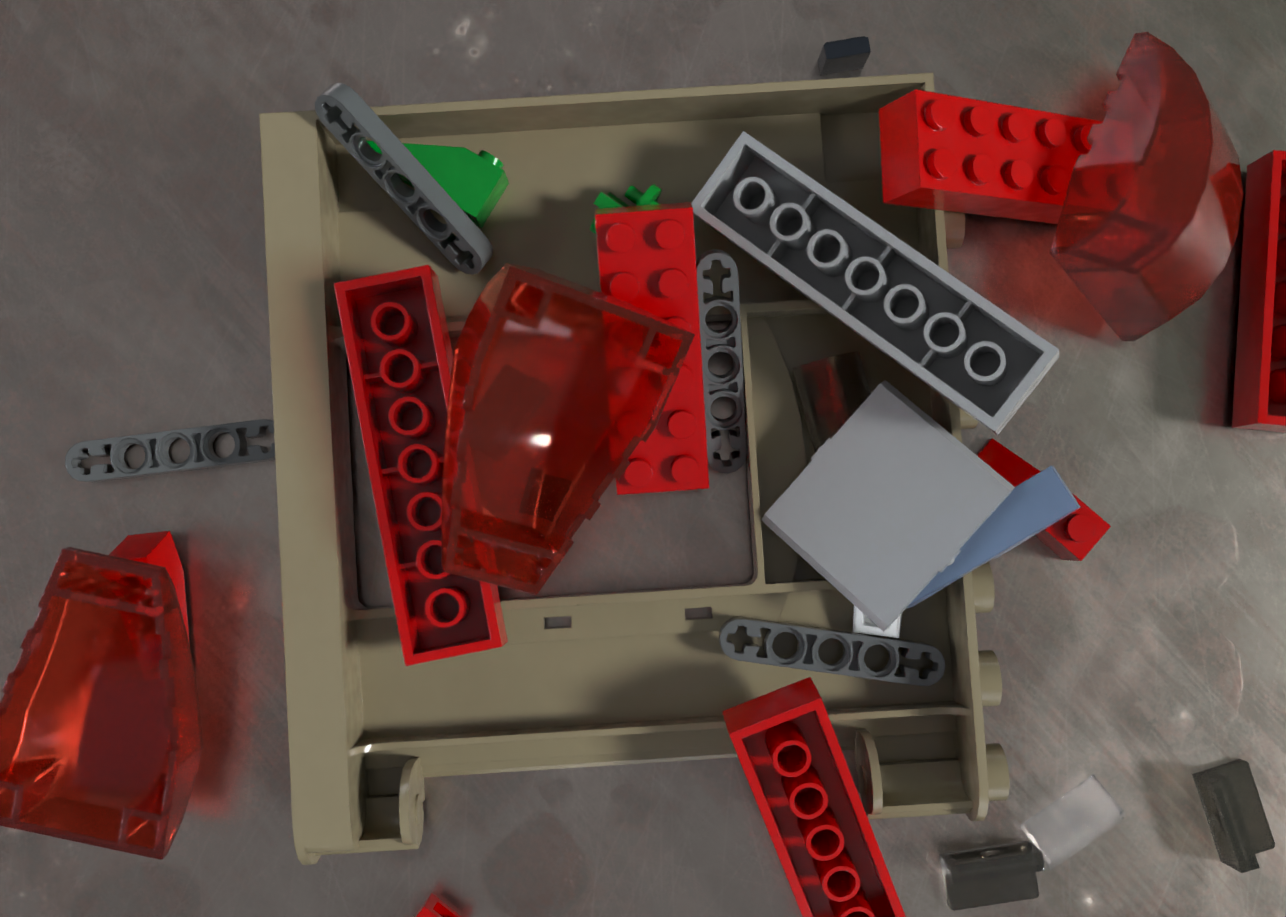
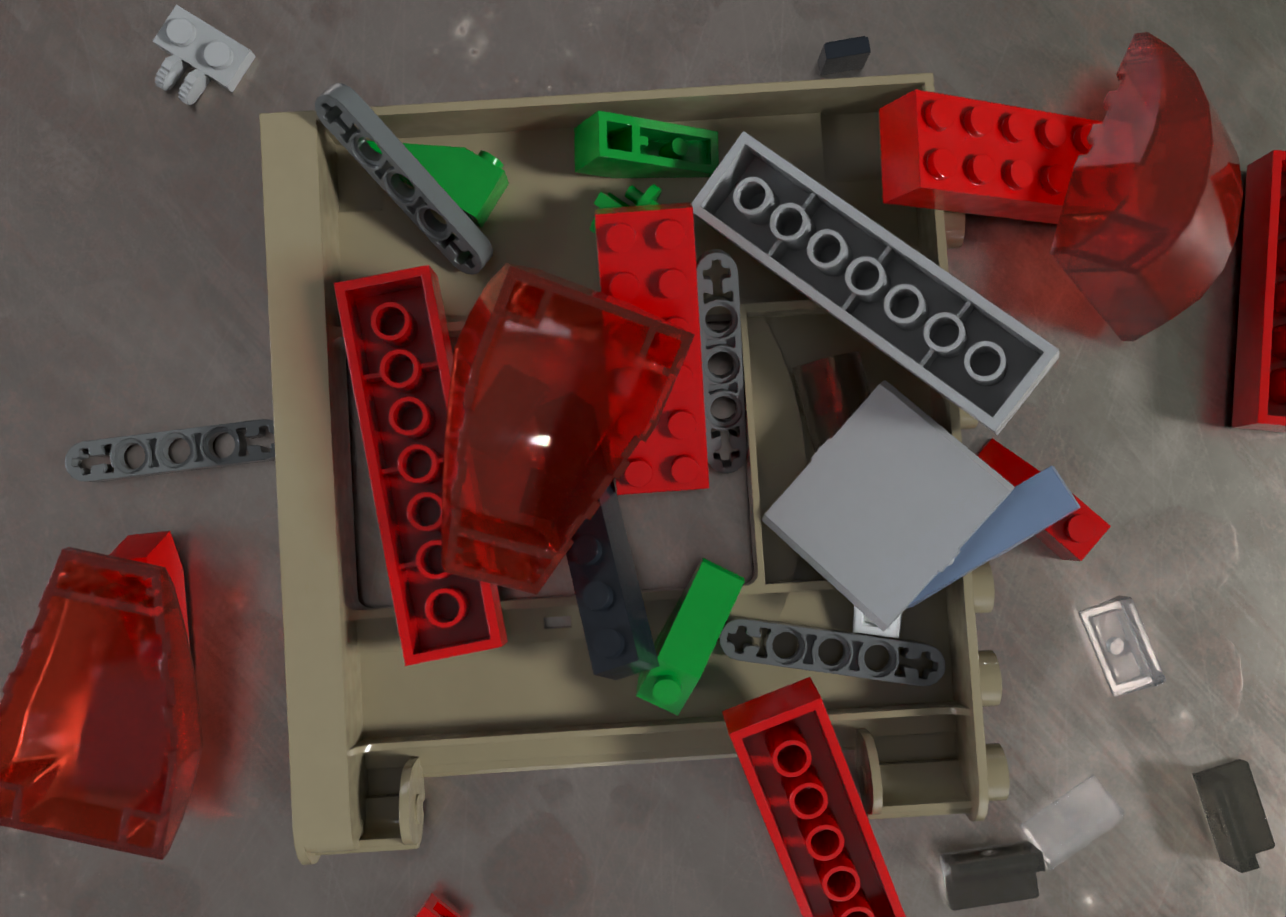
none -> light grey hinge [153,4,256,105]
none -> black brick [533,392,659,680]
none -> green slope [574,110,719,178]
none -> green slope [636,558,745,716]
none -> clear slope [1078,595,1167,697]

